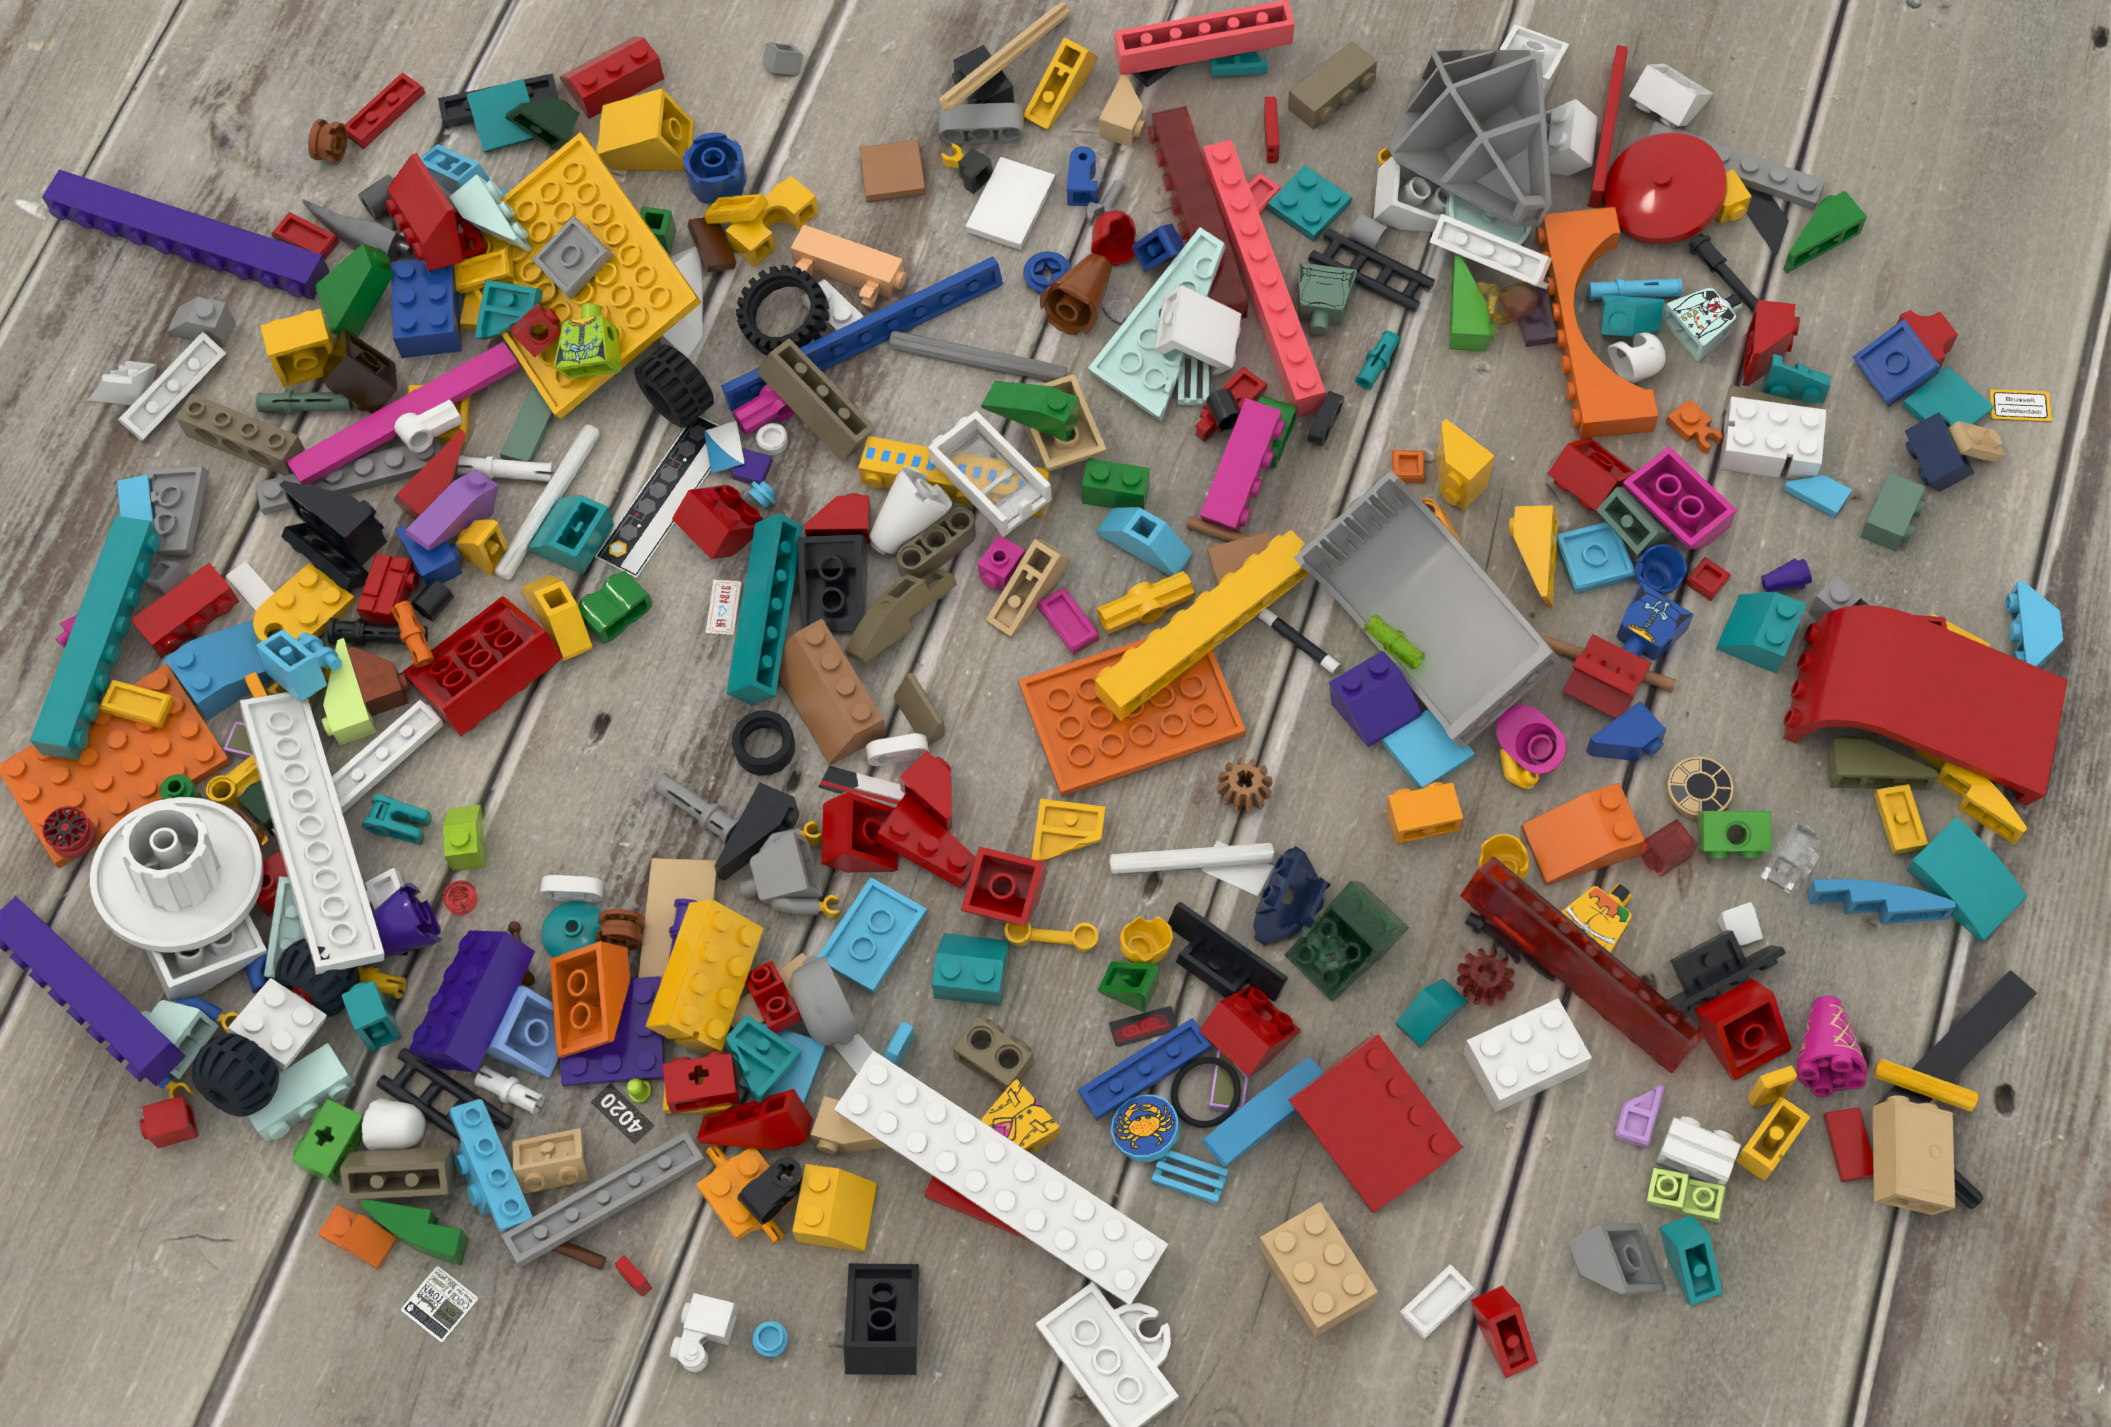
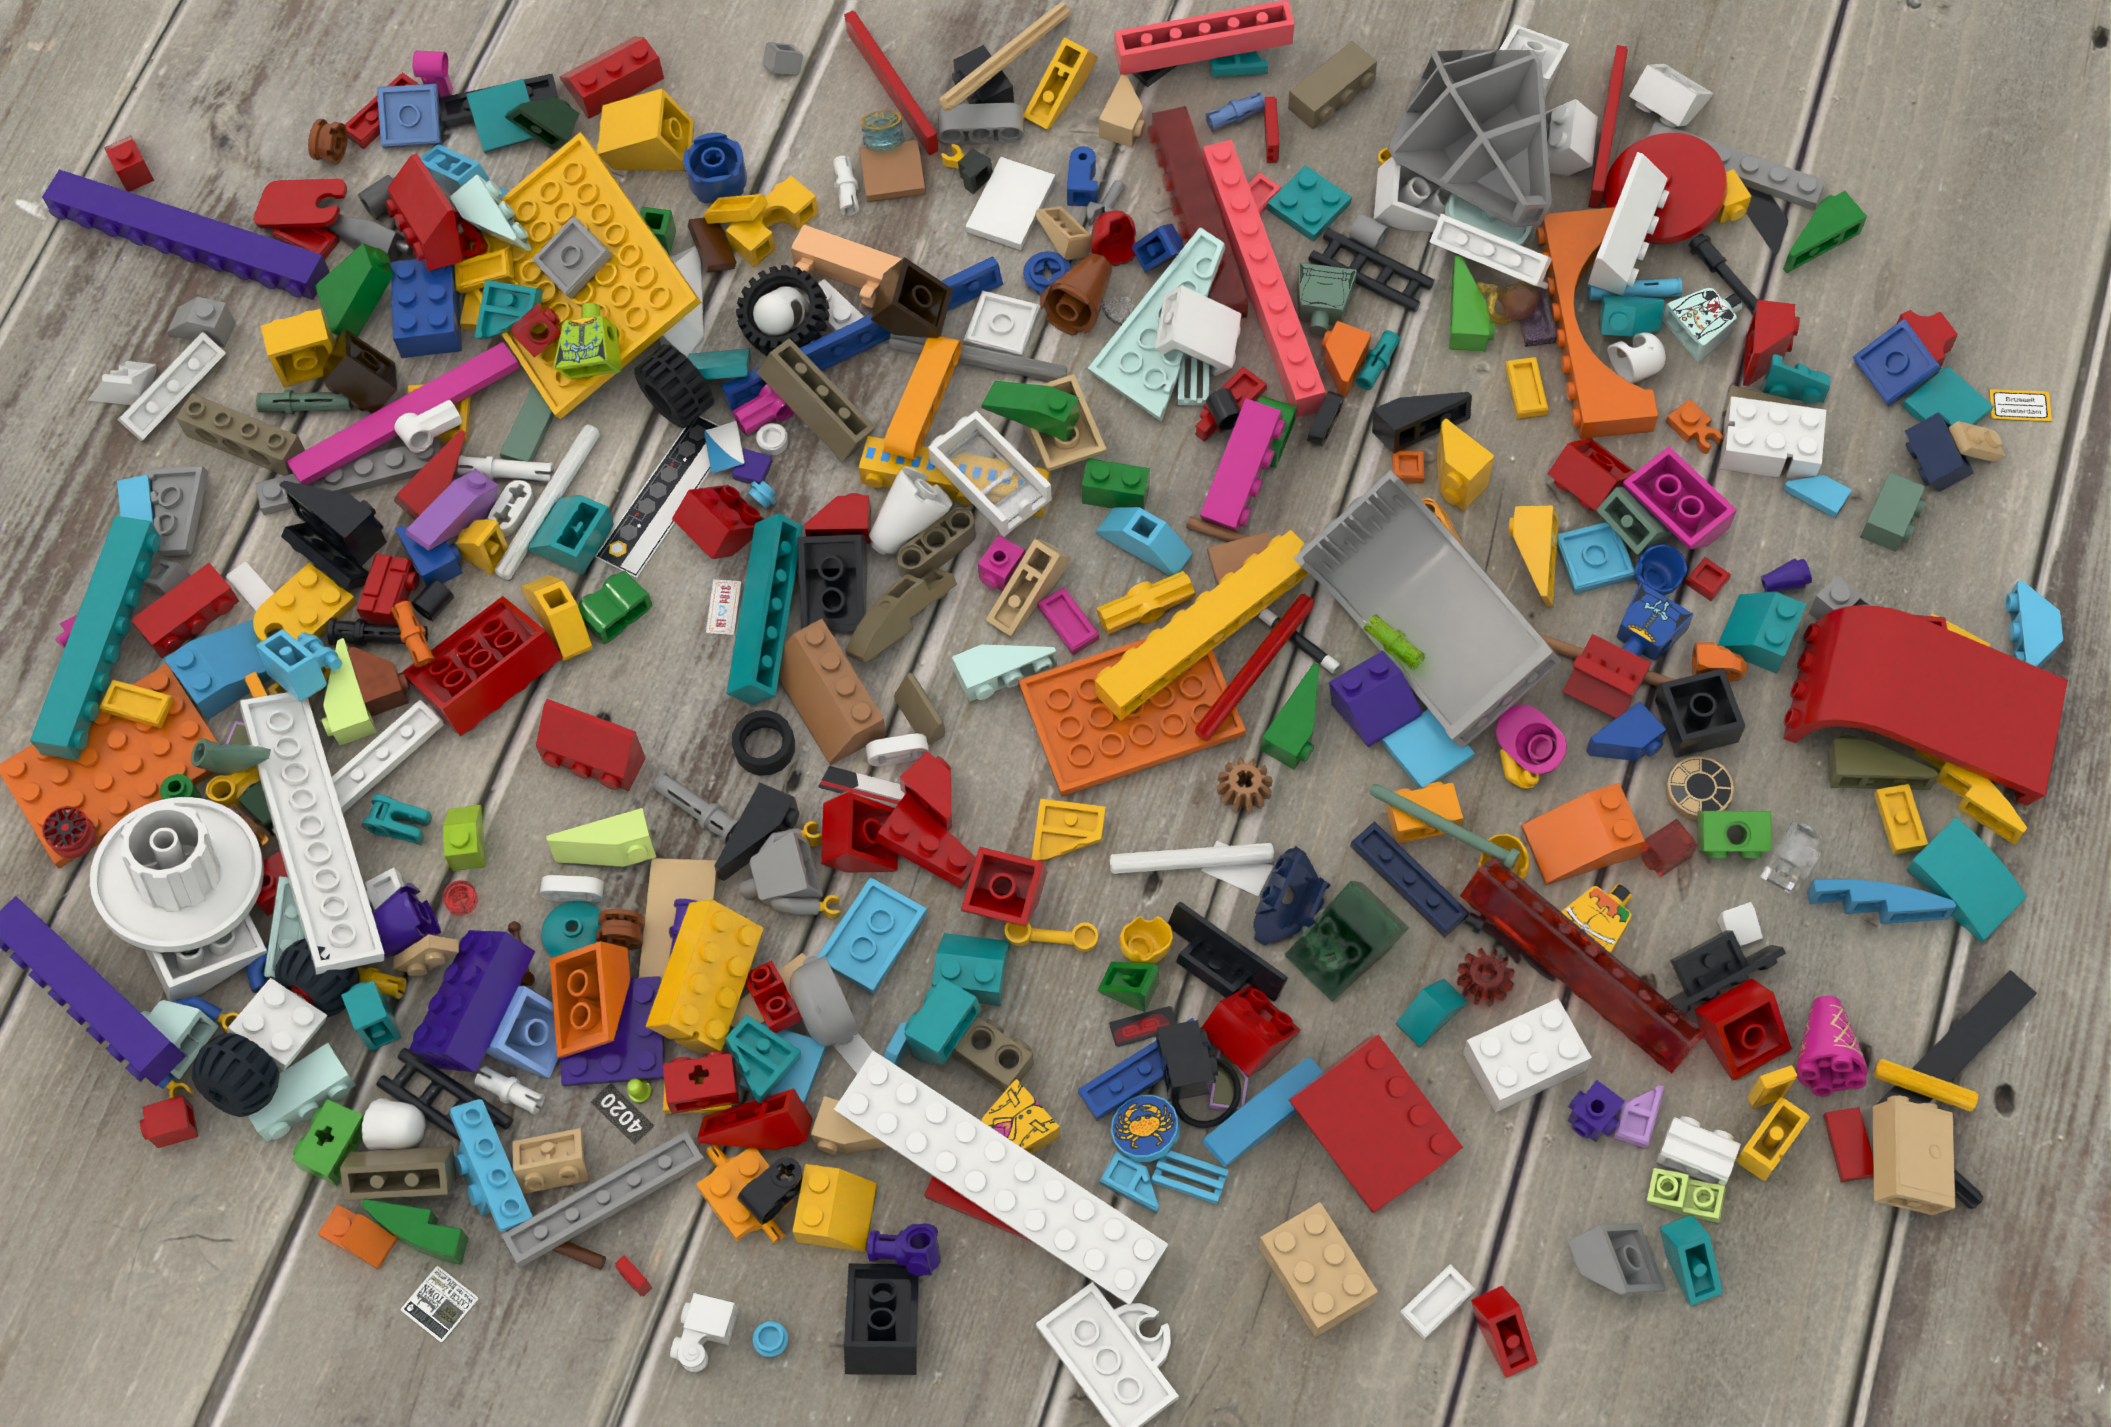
none -> red slope [104,135,155,192]
none -> sand green piece [191,738,271,775]
none -> red piece [253,178,347,228]
none -> medium blue tile [377,84,442,148]
none -> tan plate [393,935,459,977]
none -> dark pink piece [412,50,453,98]
none -> white beam [488,480,534,537]
none -> red slope [536,699,646,791]
none -> yellowish green slope [546,808,656,867]
none -> teal tile [688,348,751,380]
none -> white helmet [753,286,809,337]
none -> white pin [833,156,859,216]
none -> red tile [844,10,939,156]
none -> clear light blue wheel [861,110,904,151]
none -> dark purple connector [867,1223,941,1276]
none -> dark brown slope [870,257,953,338]
none -> light orange beam [884,336,962,460]
none -> teal slope [904,978,981,1065]
none -> light aqua slope [952,644,1057,702]
none -> white tile [964,290,1040,357]
none -> tan slope [1035,206,1092,260]
none -> medium azure tile [1100,1151,1159,1214]
none -> black brick [1155,1020,1218,1101]
none -> red axle [1195,594,1314,741]
none -> medium blue pin [1205,92,1265,131]
none -> green slope [1261,663,1319,770]
none -> orange slope [1321,321,1372,398]
none -> dark blue tile [1350,821,1469,938]
none -> sand green bar [1370,784,1521,872]
none -> black slope [1372,392,1472,453]
none -> yellow tile [1505,357,1549,419]
none -> dark purple brick [1568,1080,1625,1142]
none -> white slope [1588,152,1669,296]
none -> black brick [1655,668,1745,757]
none -> orange rock [1692,642,1747,681]

